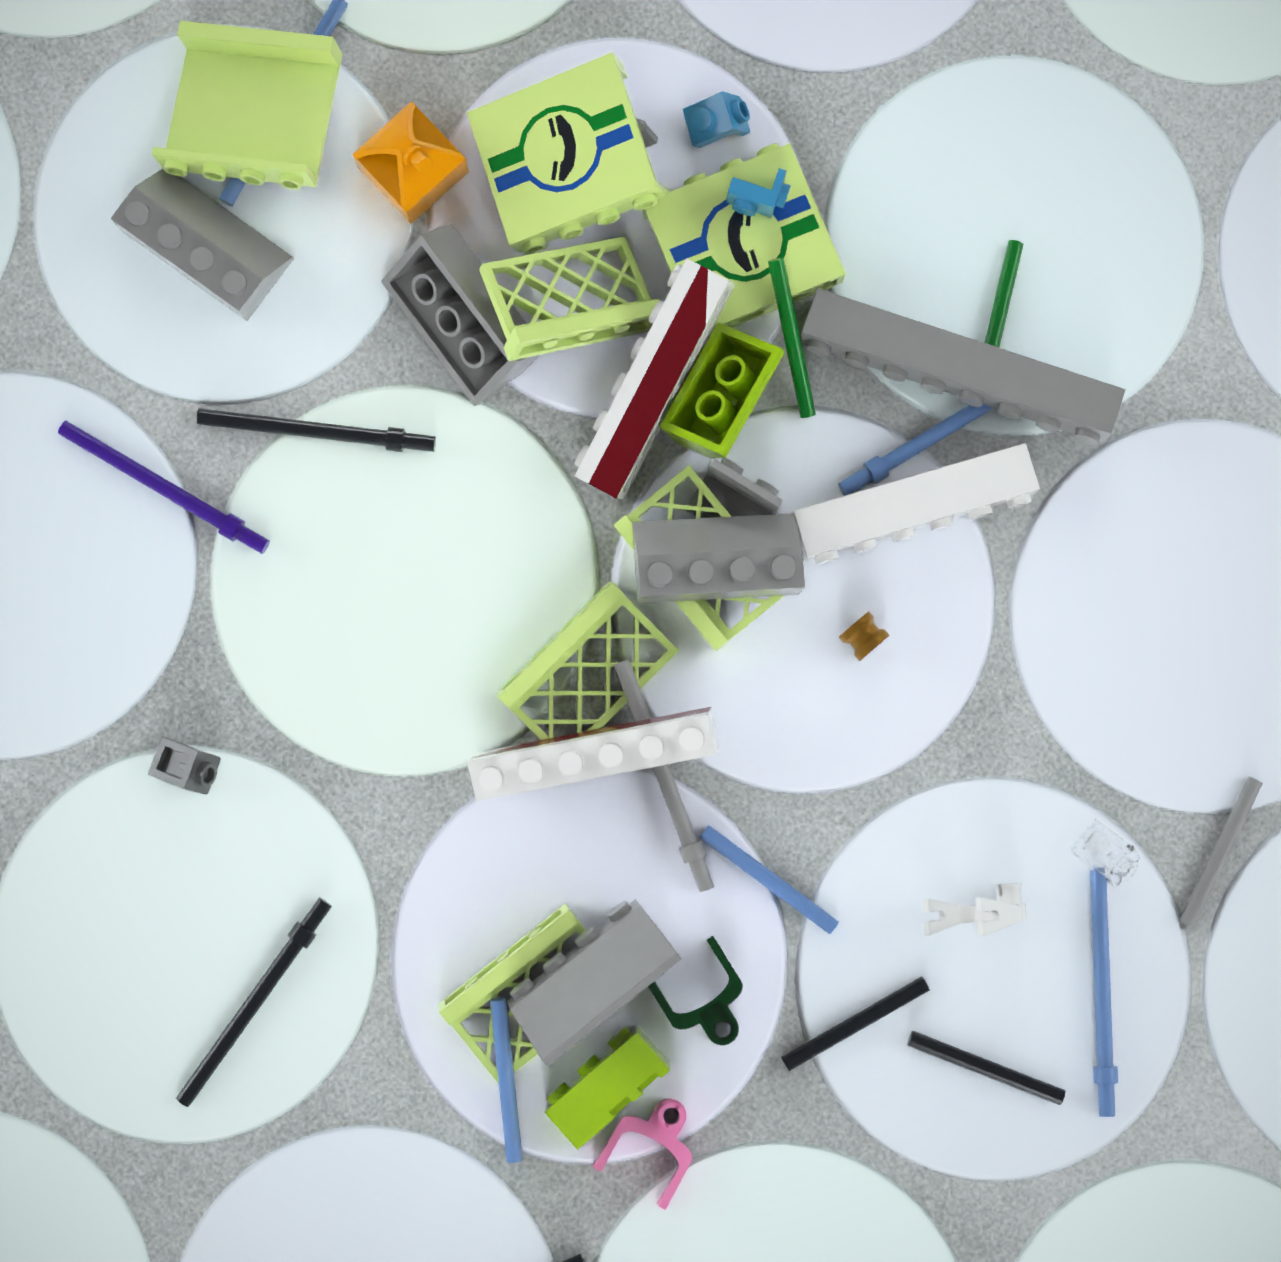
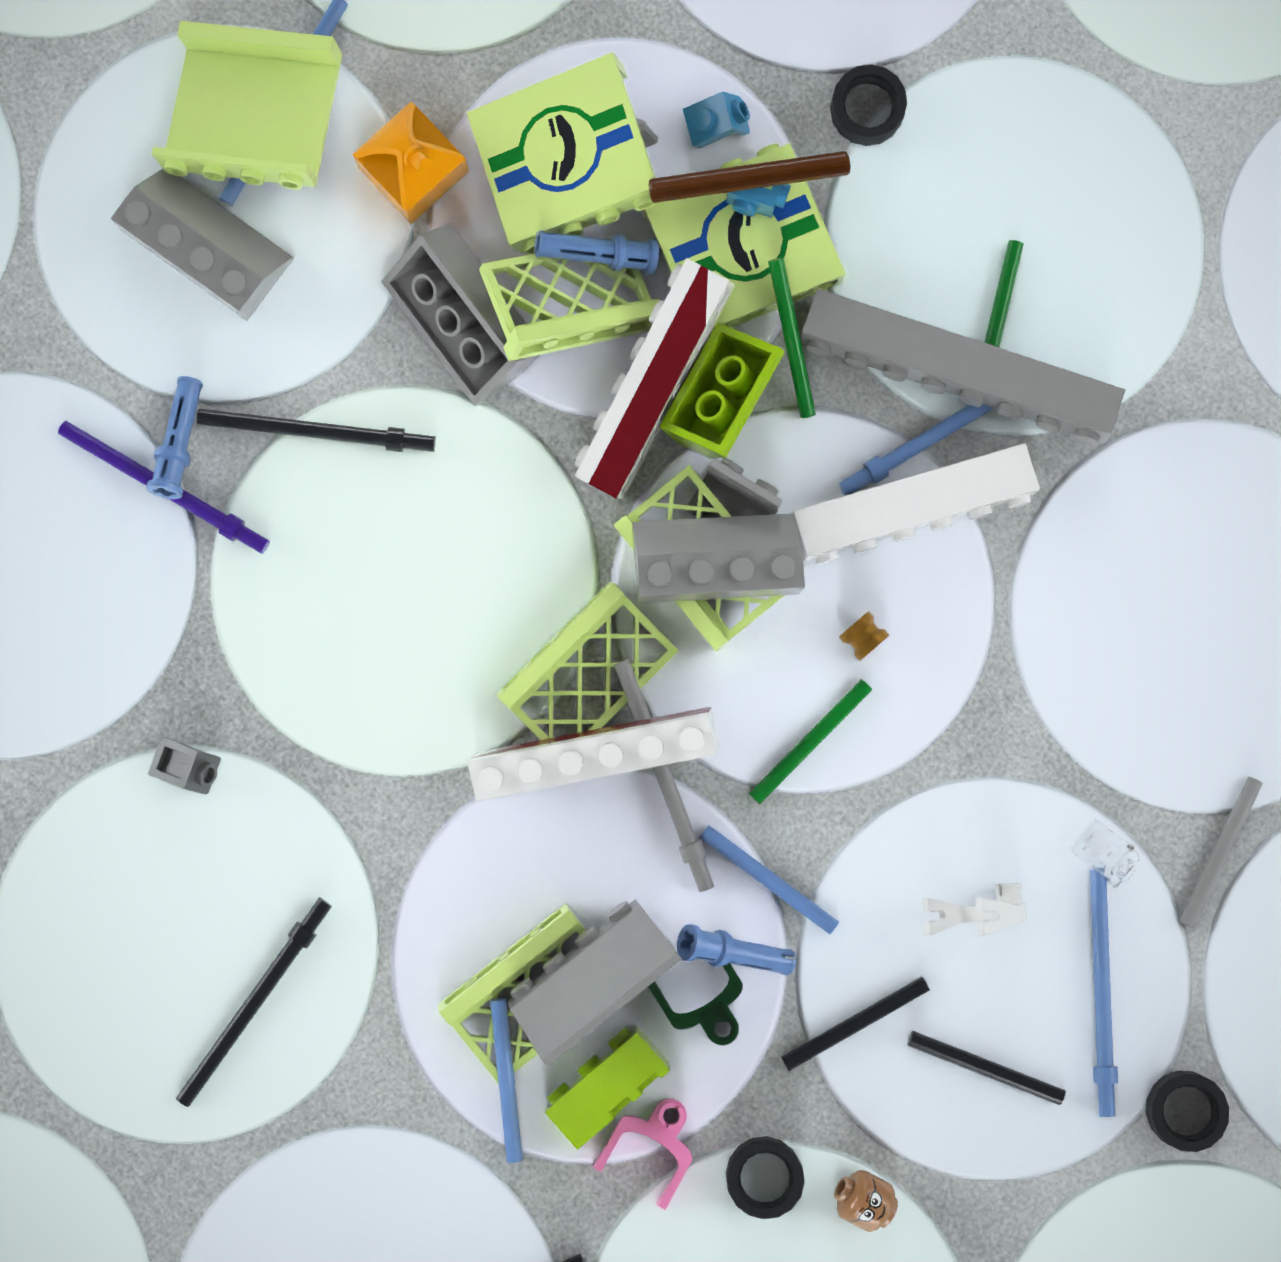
none -> medium blue pin [146,376,203,499]
none -> medium blue pin [534,231,659,275]
none -> reddish brown axle [648,151,851,203]
none -> medium blue pin [677,923,796,976]
none -> black tyre [725,1136,805,1219]
none -> green bar [748,679,872,804]
none -> black tyre [830,64,908,146]
none -> medium nougat head [834,1170,898,1232]
none -> black tyre [1146,1071,1229,1152]

